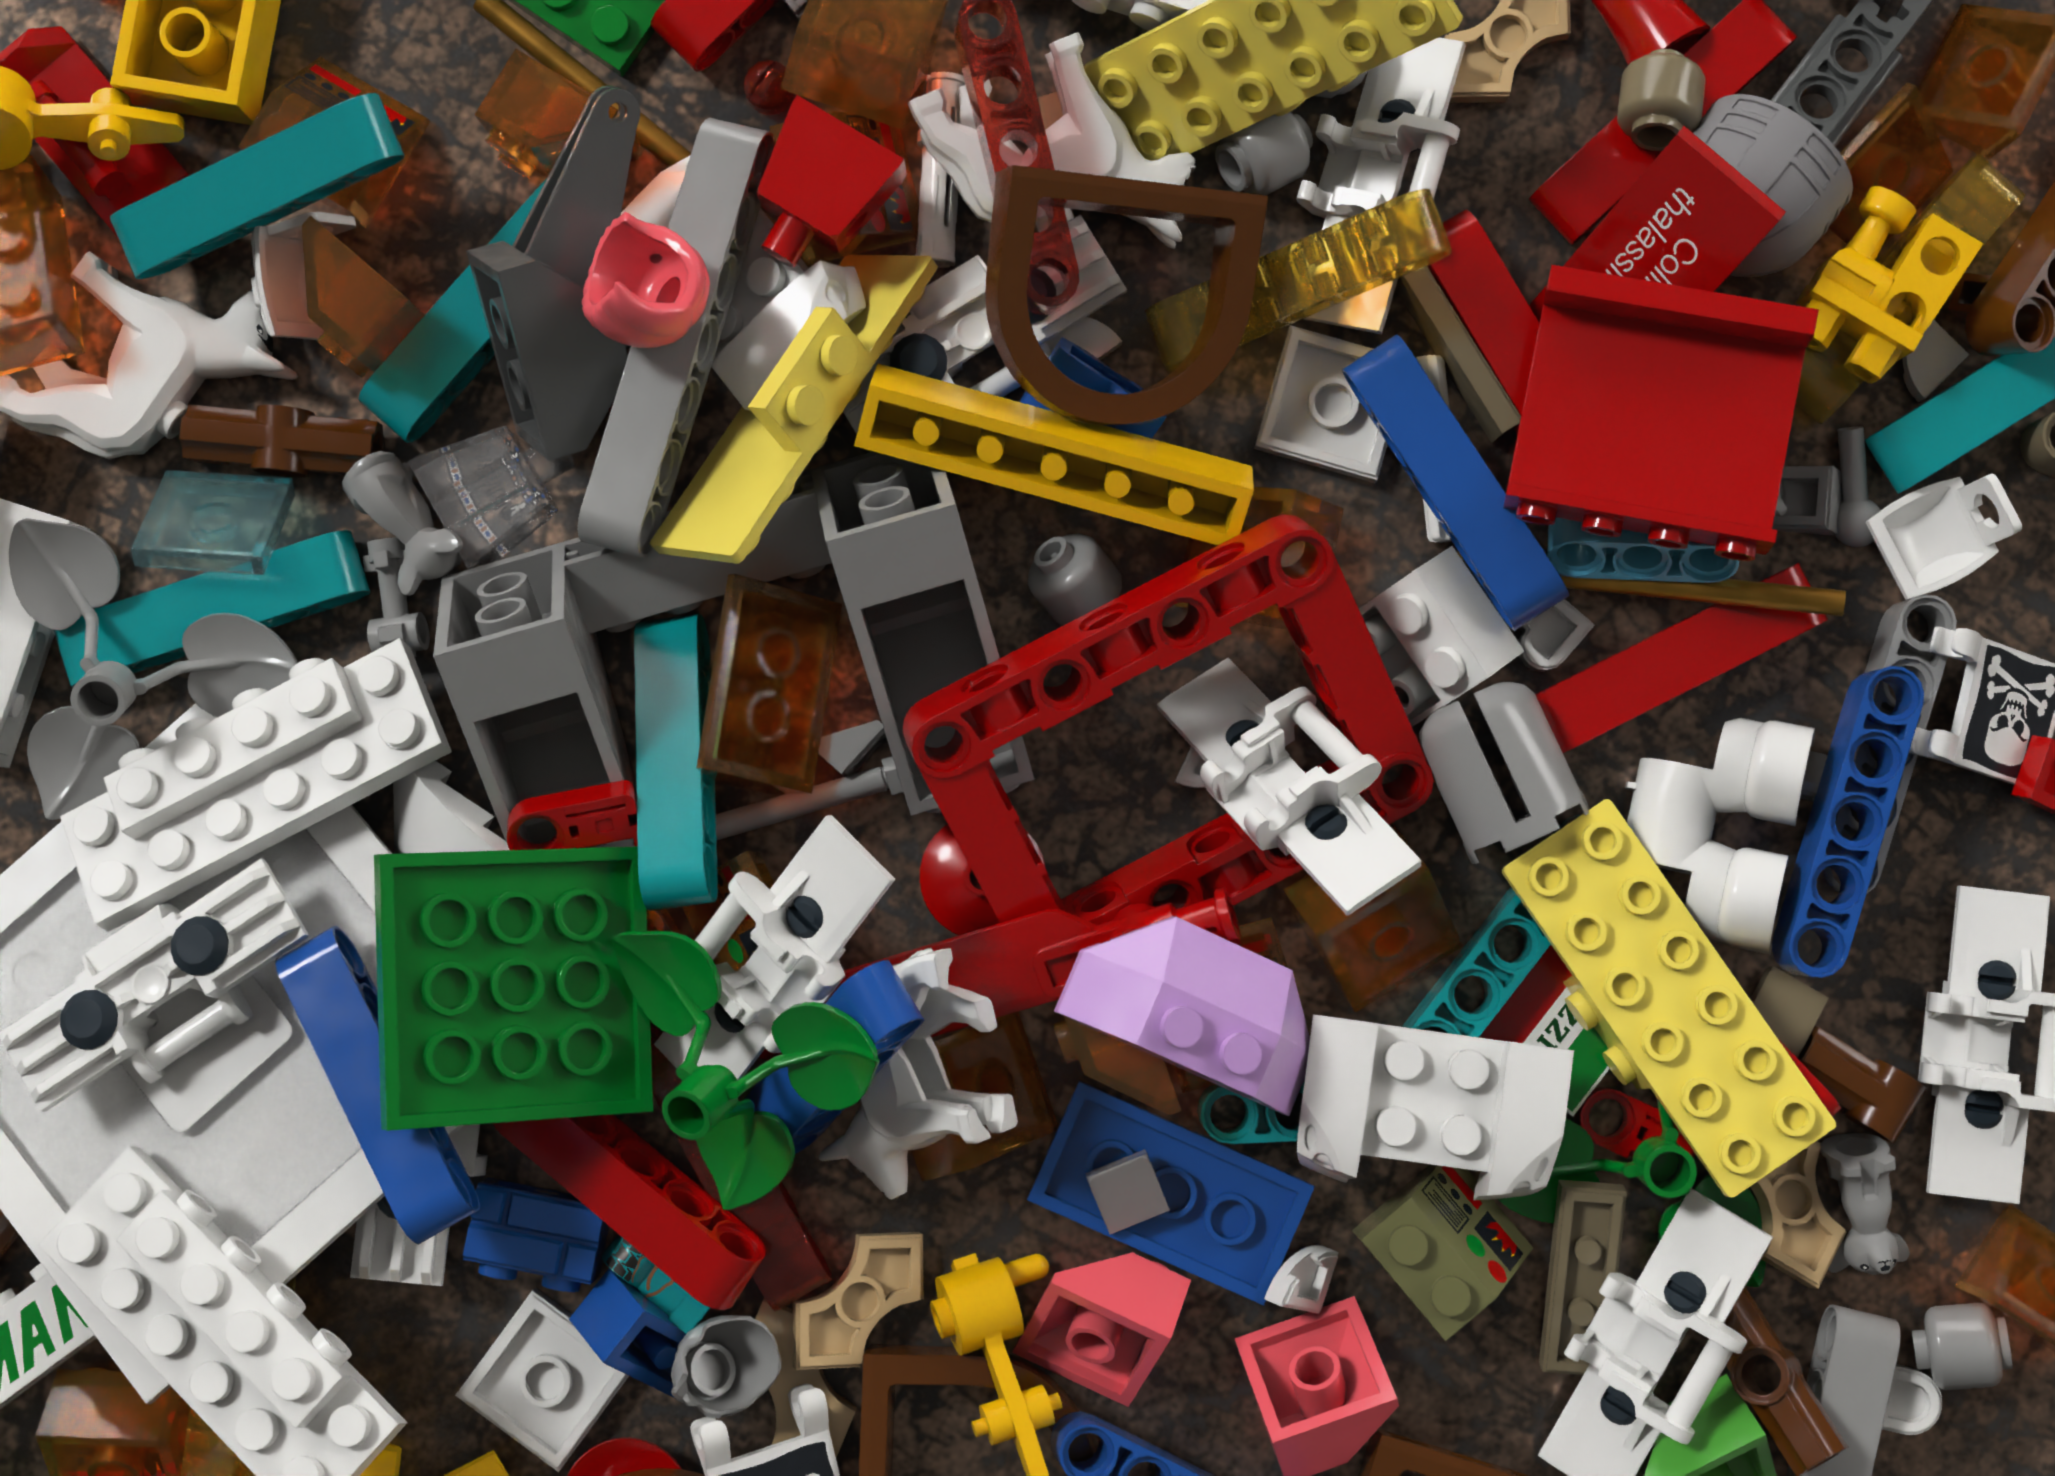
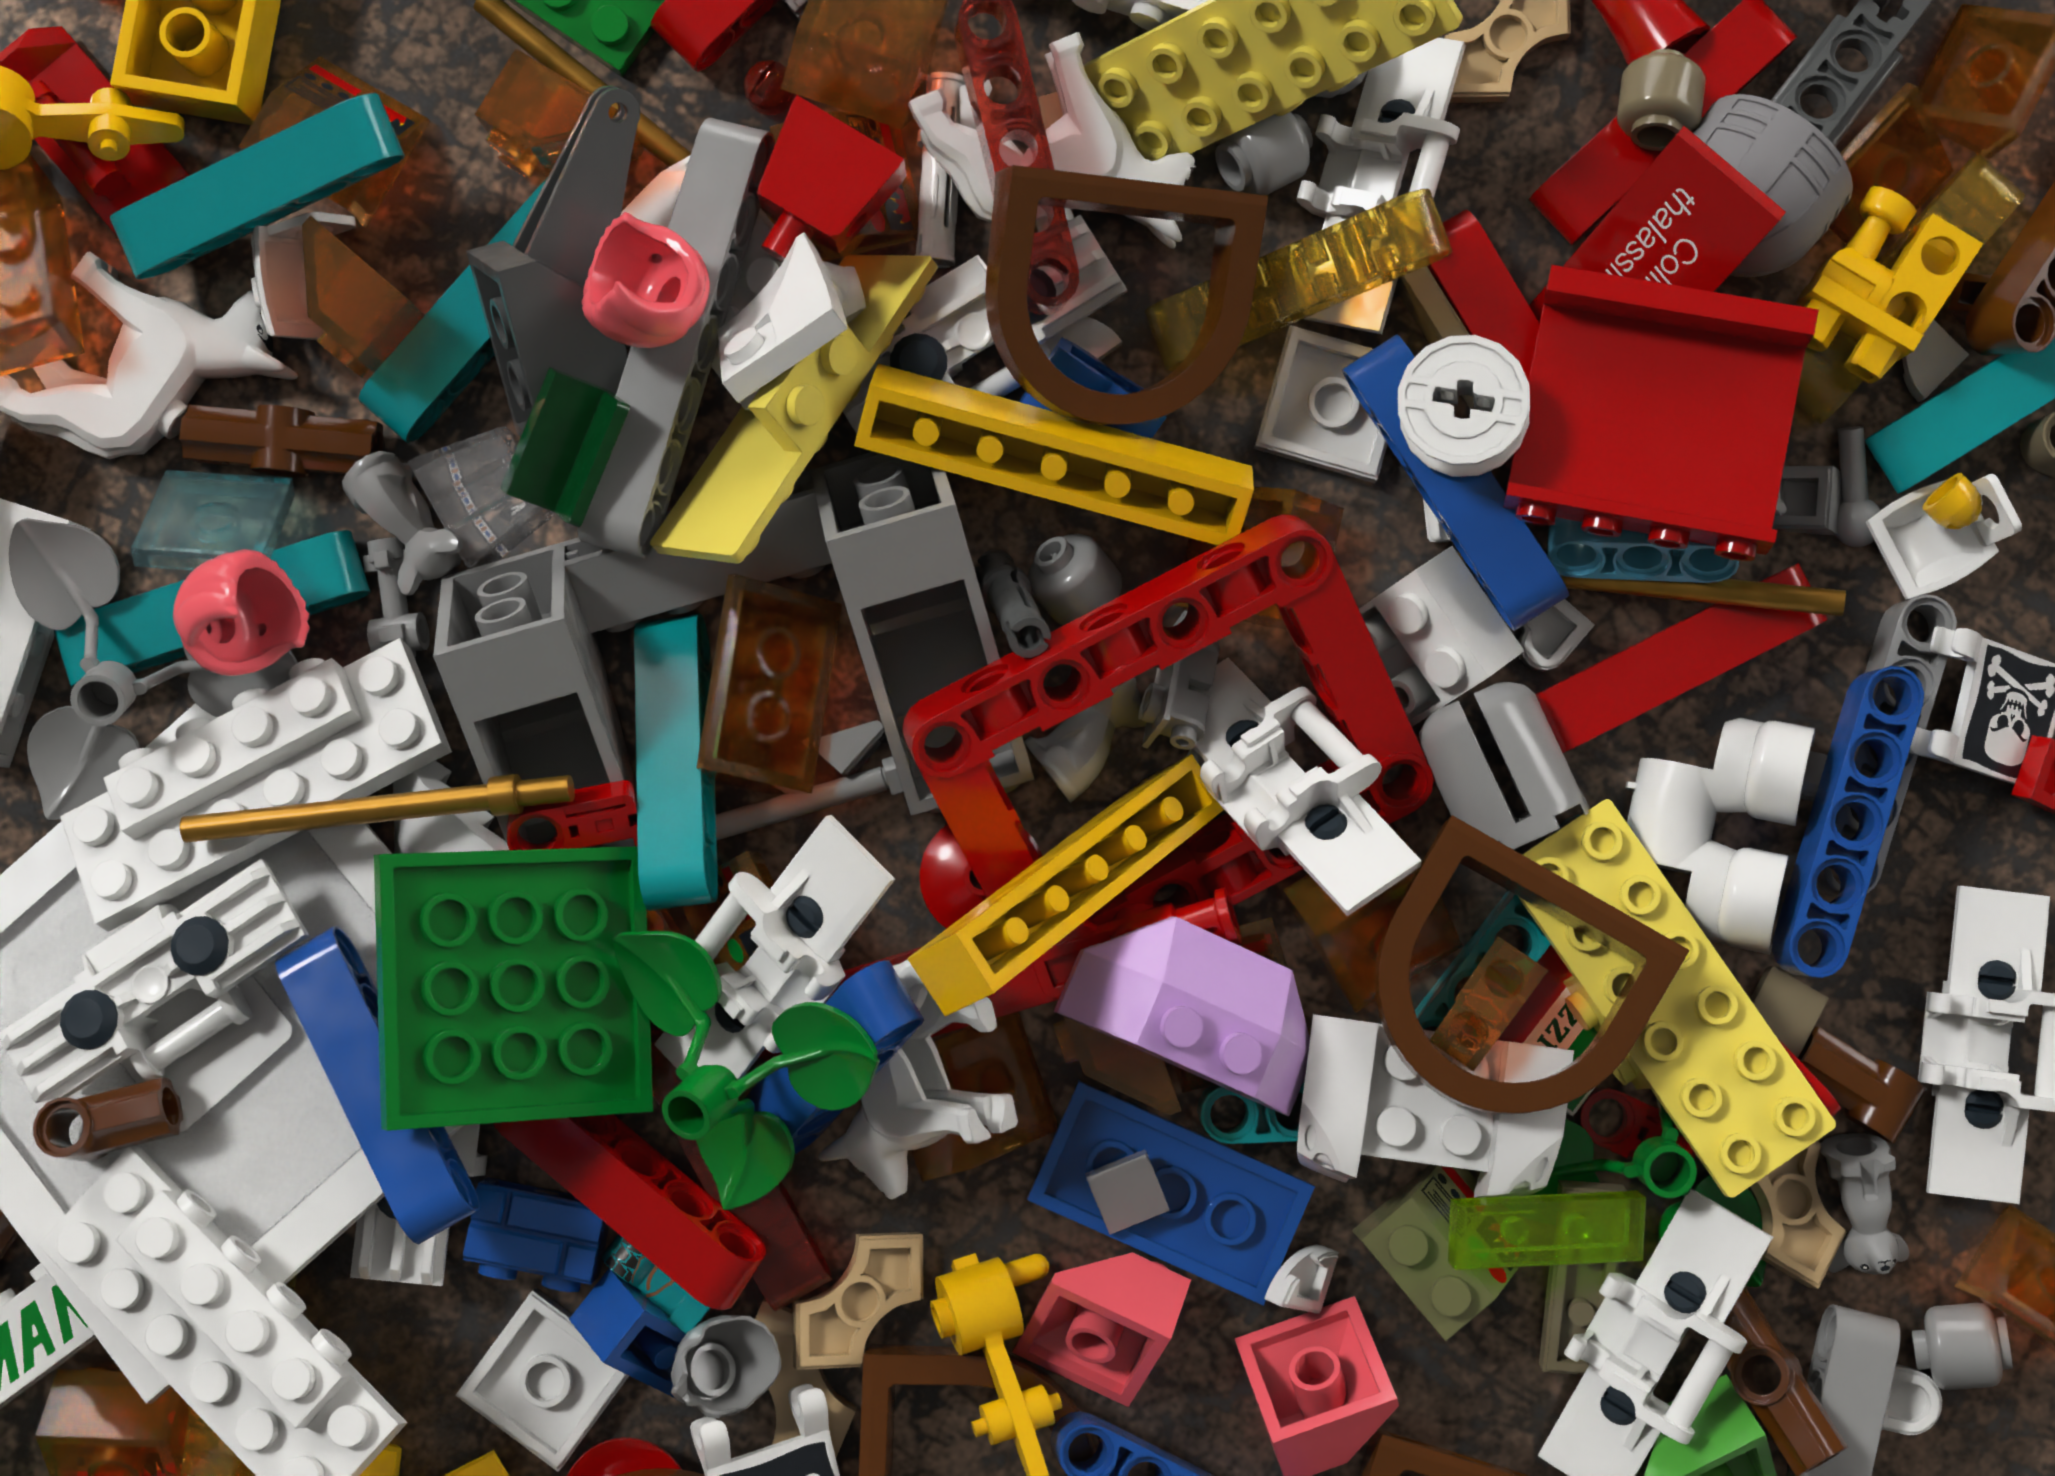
none -> reddish brown piece [33,1078,184,1162]
none -> coral piece [173,549,310,676]
none -> pearl gold bar [180,774,575,843]
none -> dark green panel [500,367,630,528]
none -> white plate [717,232,848,403]
none -> yellow brick [907,754,1224,1017]
none -> dark grey pin [975,549,1051,658]
none -> light grey animal [1024,677,1146,803]
none -> light grey hinge [1139,610,1220,750]
none -> reddish brown window [1374,815,1690,1115]
none -> white piece [1398,335,1530,477]
none -> clear orange leg [1430,936,1548,1072]
none -> clear neon green tile [1448,1191,1646,1270]
none -> yellow hinge [1922,473,1982,529]

